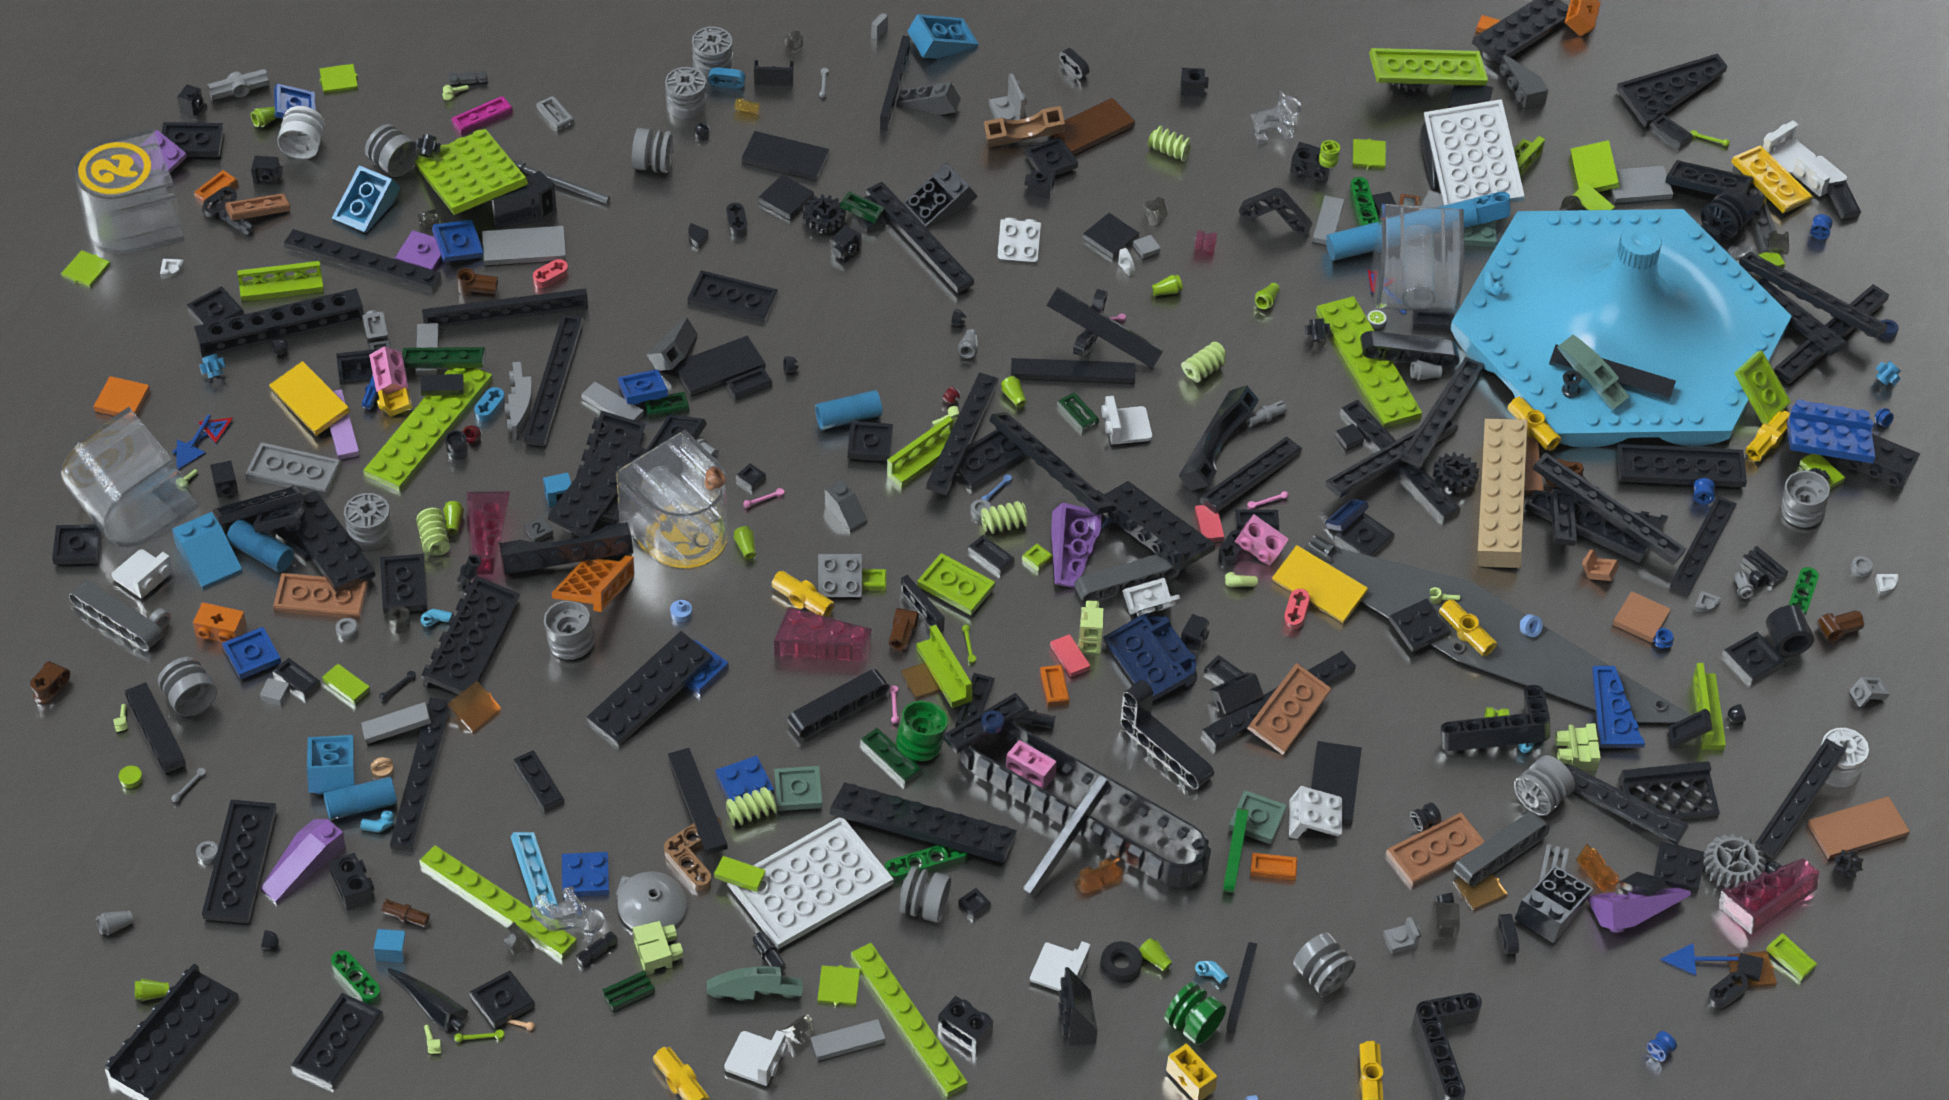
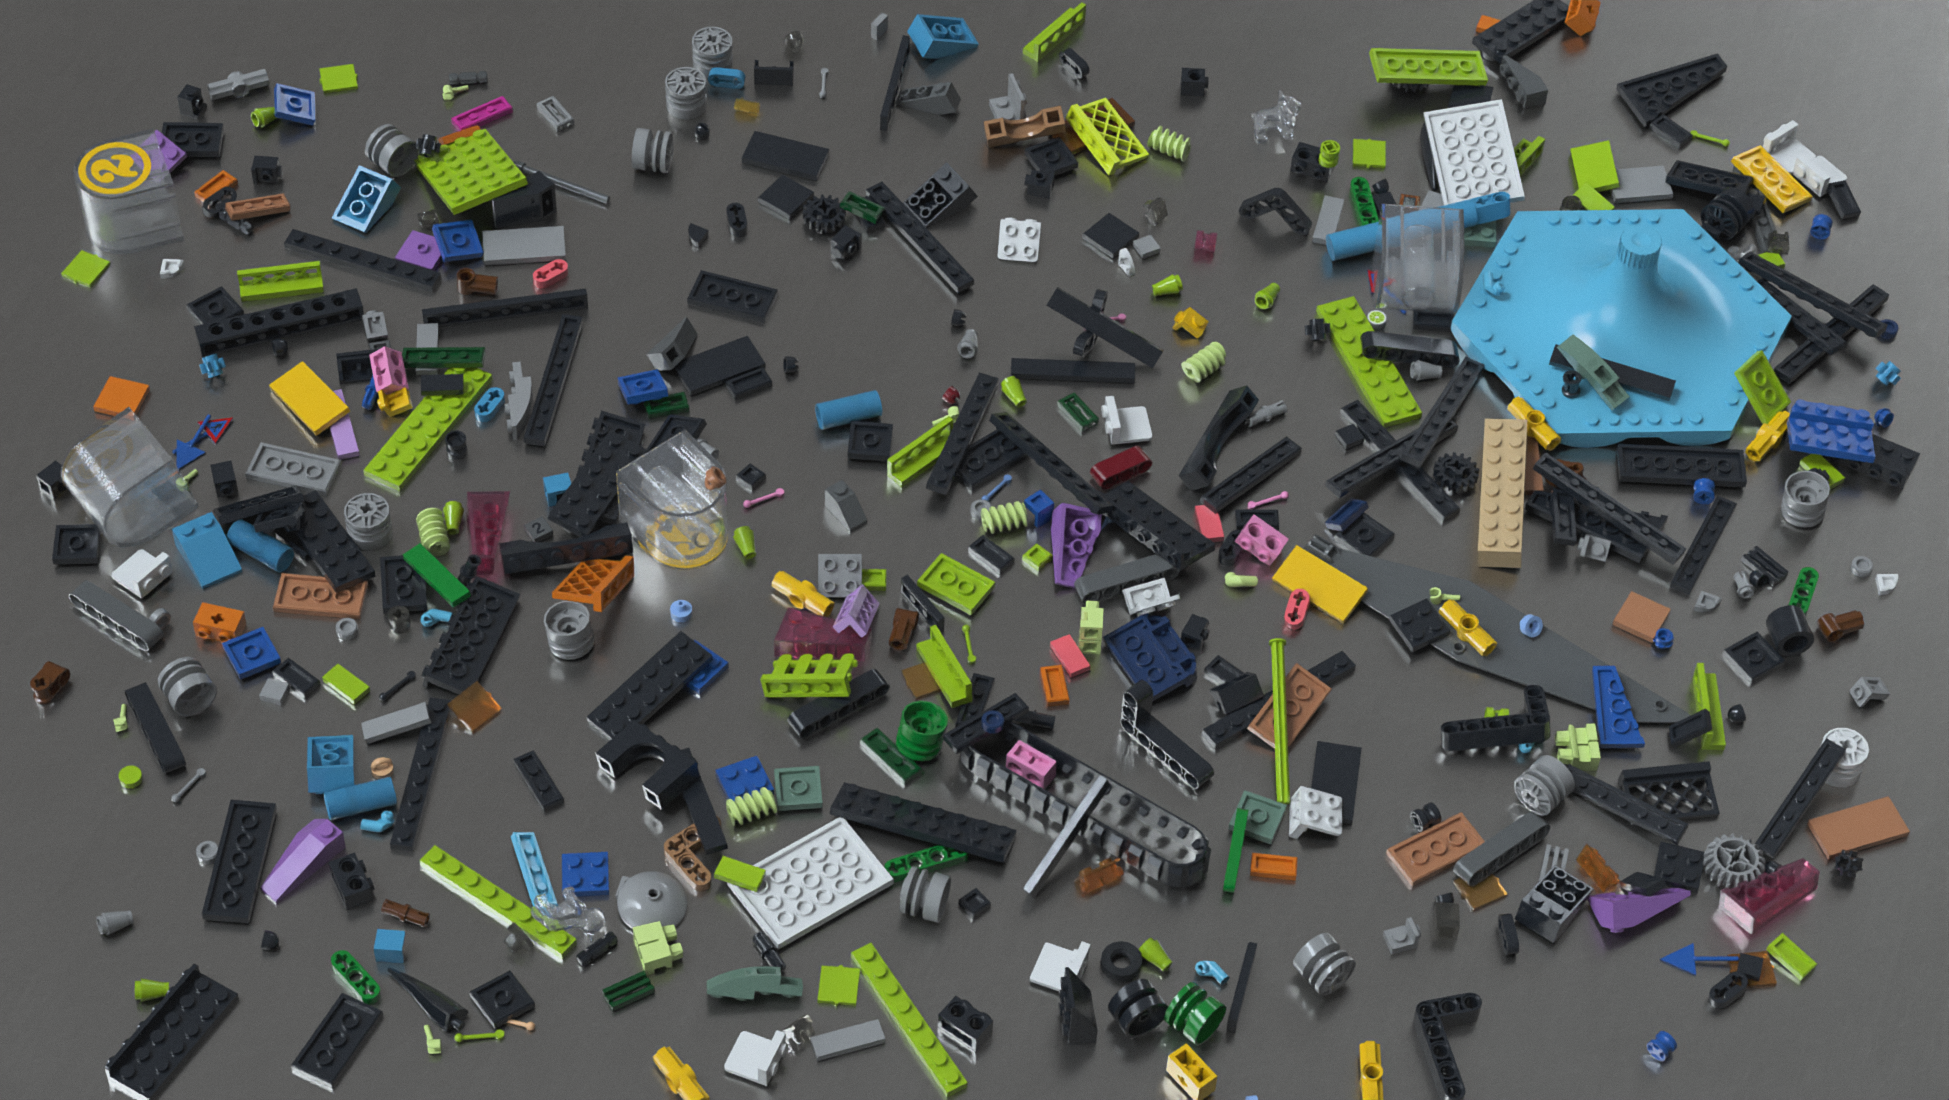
white wheel [277,106,325,160] -> none
dark red hinge [463,425,482,443] -> none
light grey tile [582,382,644,421] -> none
bright pink hinge [889,686,900,724] -> none
nougat bracket [1582,550,1619,581] -> none
none -> black brick [36,460,72,499]
none -> green tile [402,543,471,608]
none -> orange tile [438,125,480,145]
none -> black arch [595,720,700,810]
none -> lime fence [760,653,858,697]
none -> lavender fence [833,584,880,638]
none -> lime fence [1023,2,1086,62]
none -> blue panel [1024,490,1054,528]
none -> neon yellow fence [1065,97,1149,175]
none -> dark red beam [1089,446,1152,490]
none -> black wheel [1108,979,1168,1038]
none -> yellow bracket [1172,307,1209,339]
none -> lime axle [1269,638,1290,805]
none -> black hinge [1372,179,1389,194]
none -> light grey bracket [1577,534,1611,562]

